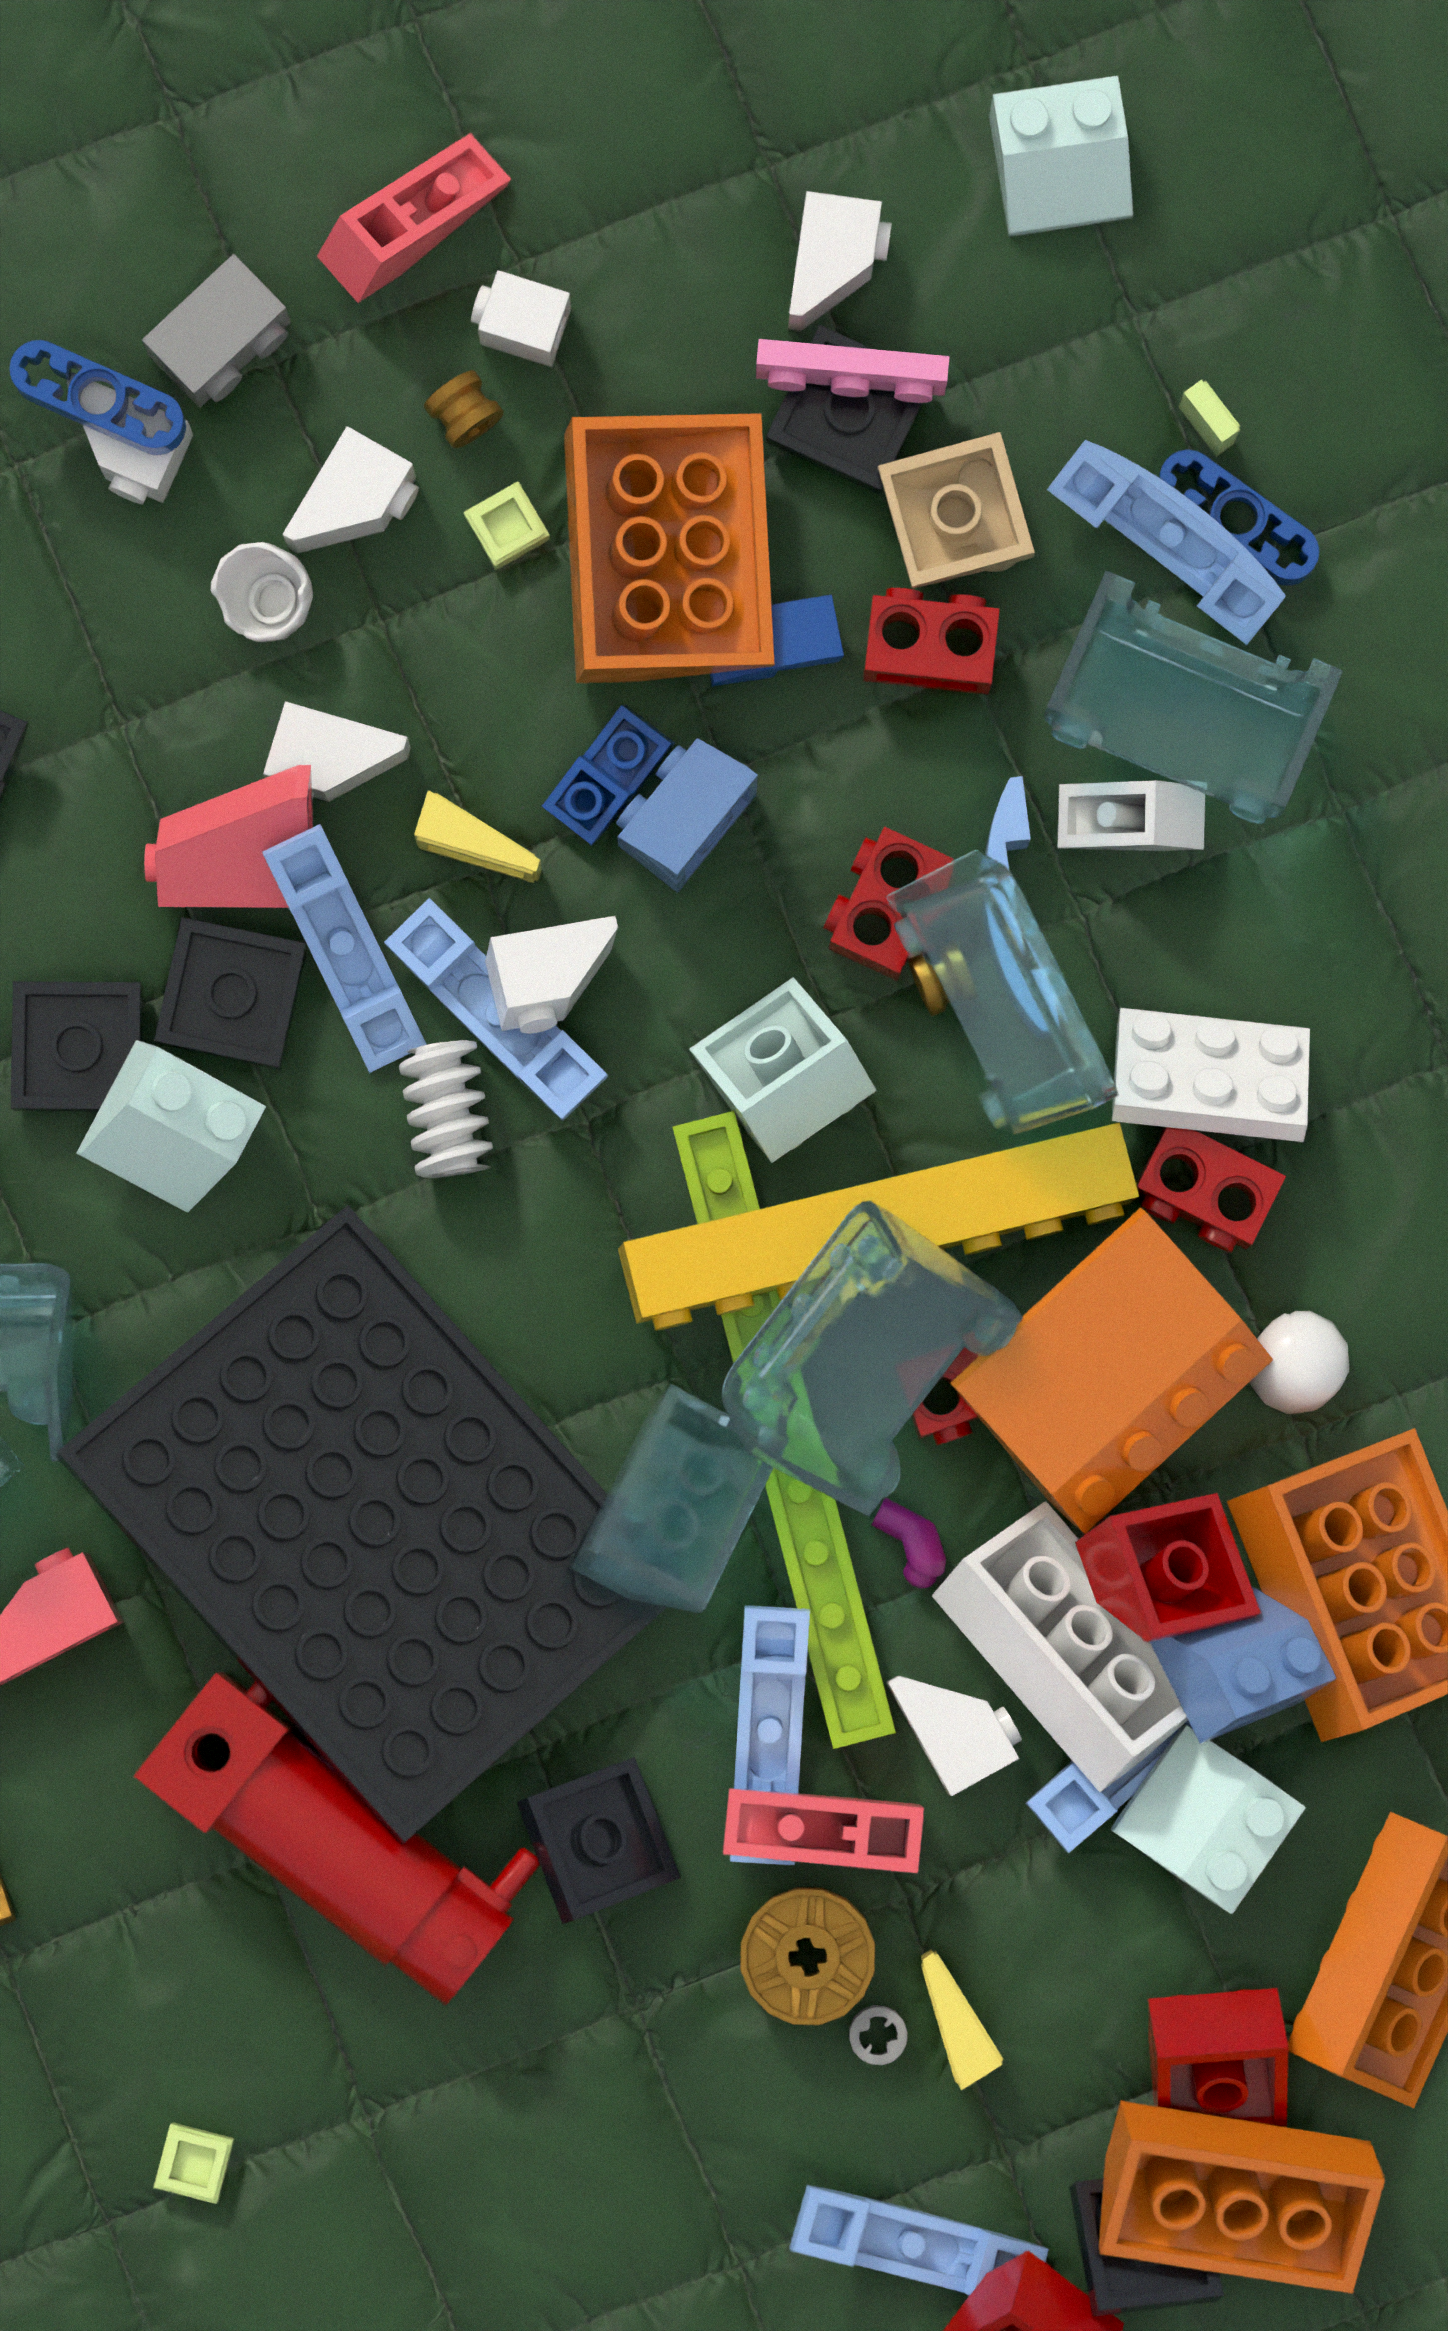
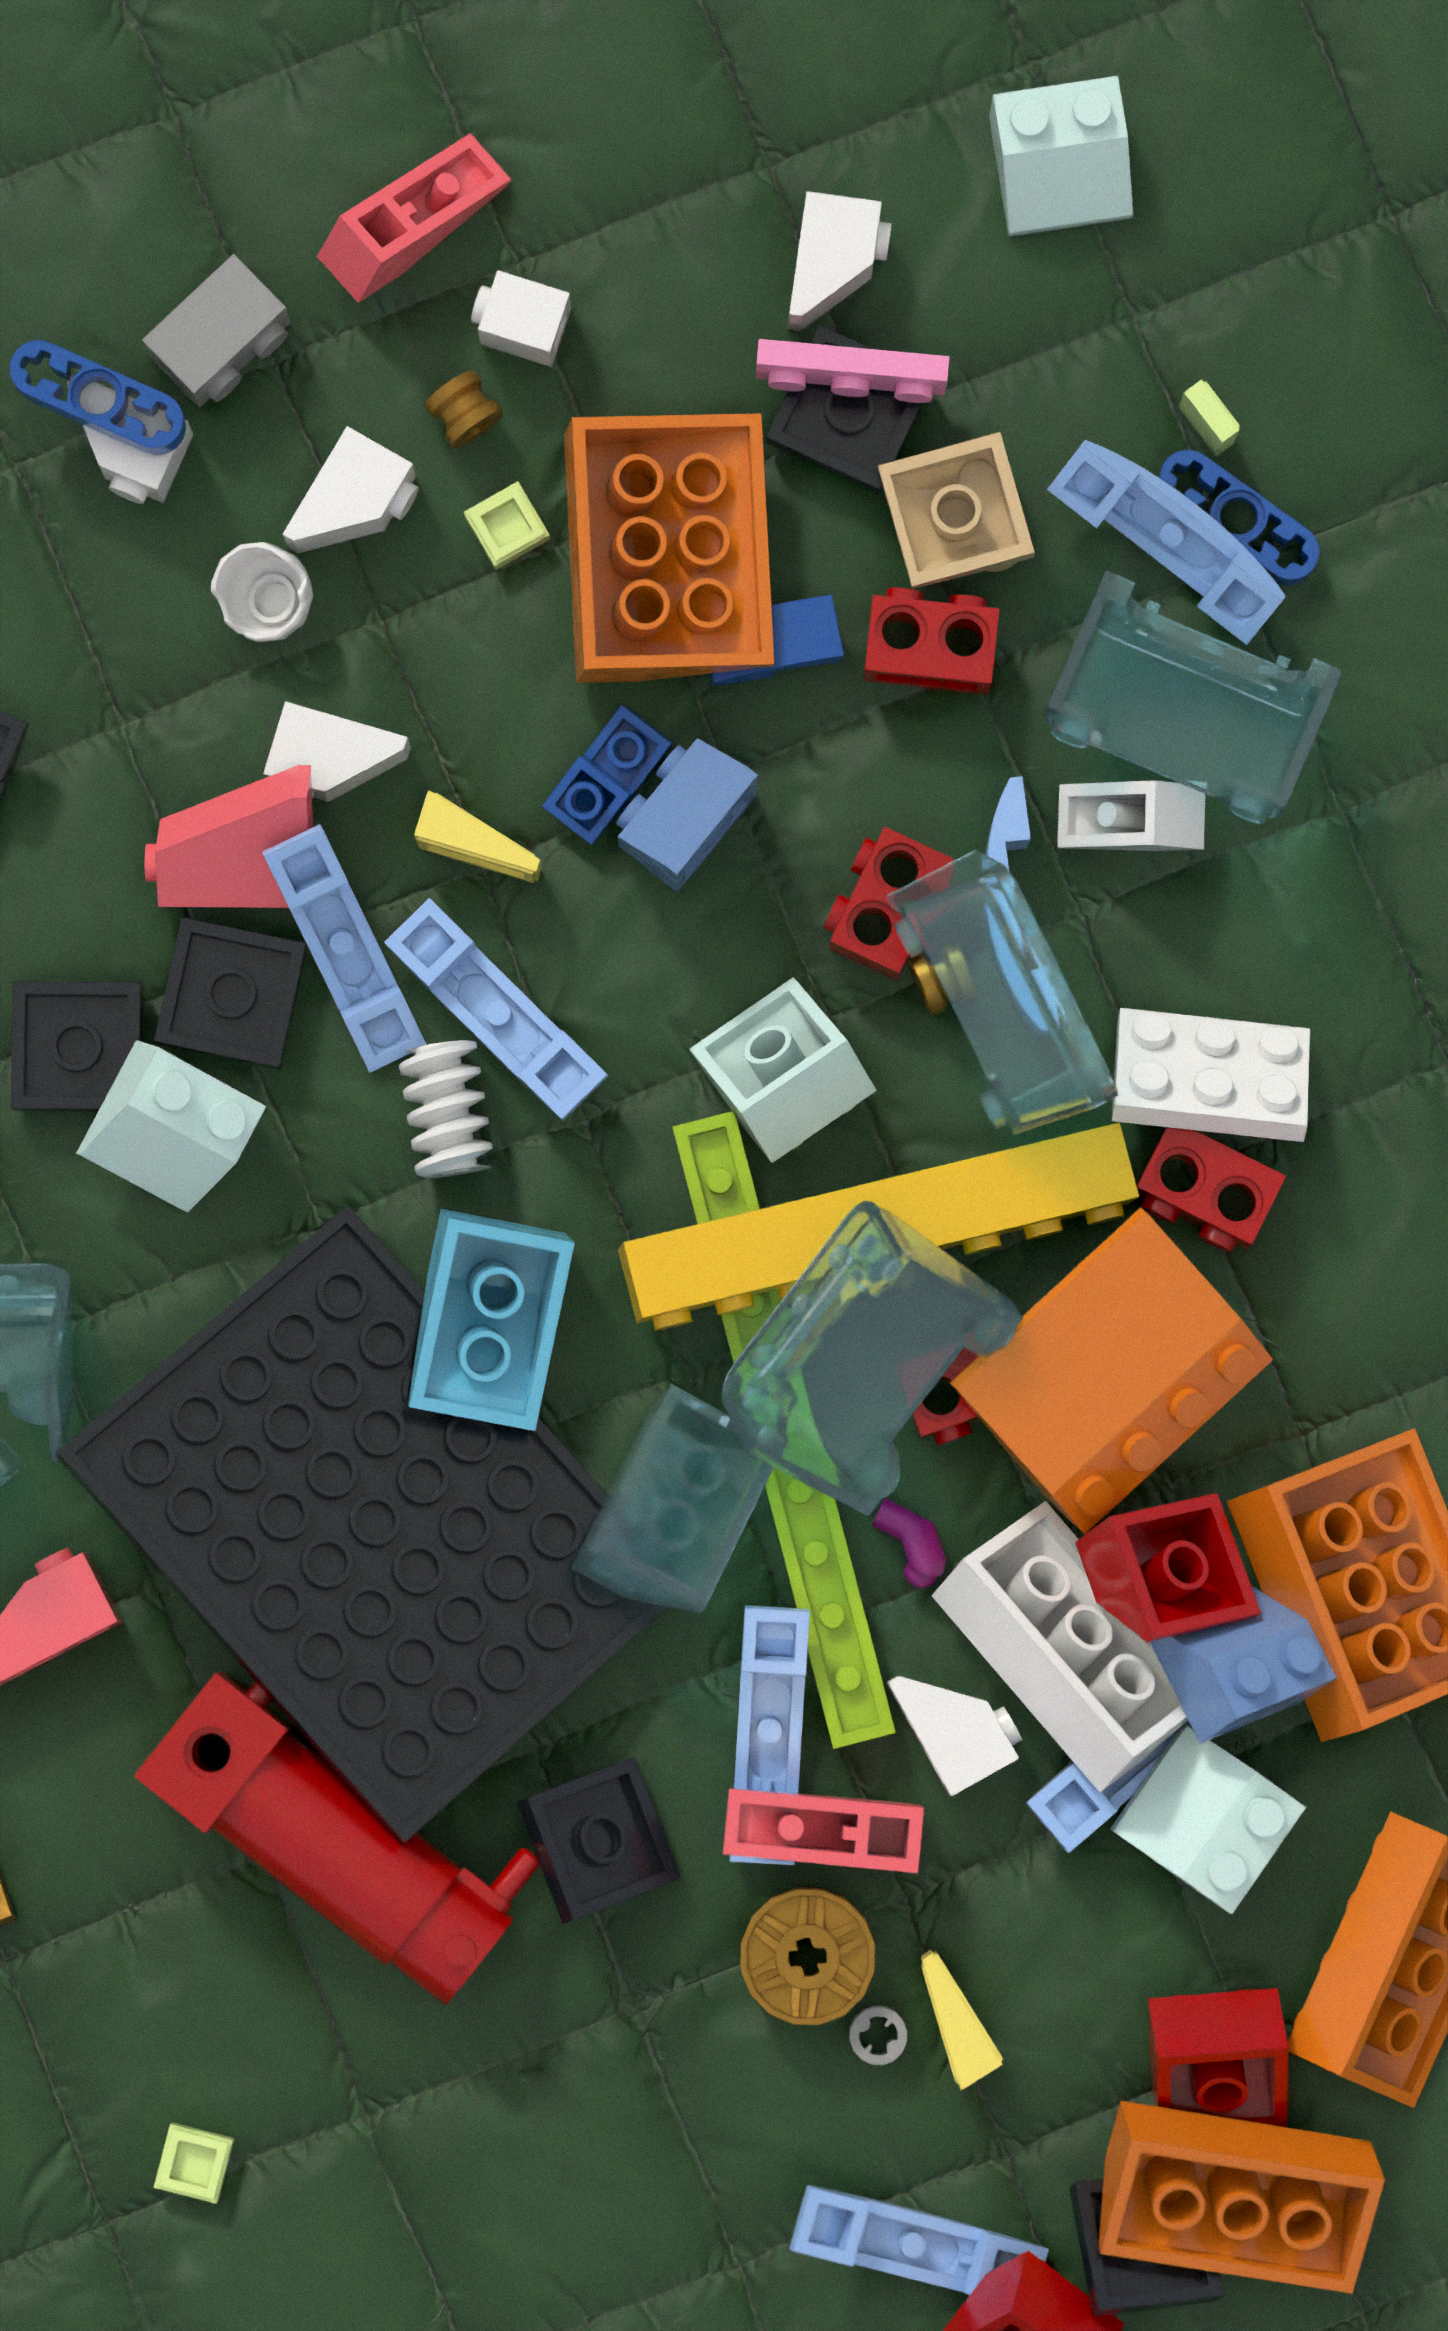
white slope [485,916,618,1034] -> none
white hair [1250,1311,1349,1414] -> none
none -> medium azure slope [408,1209,575,1431]

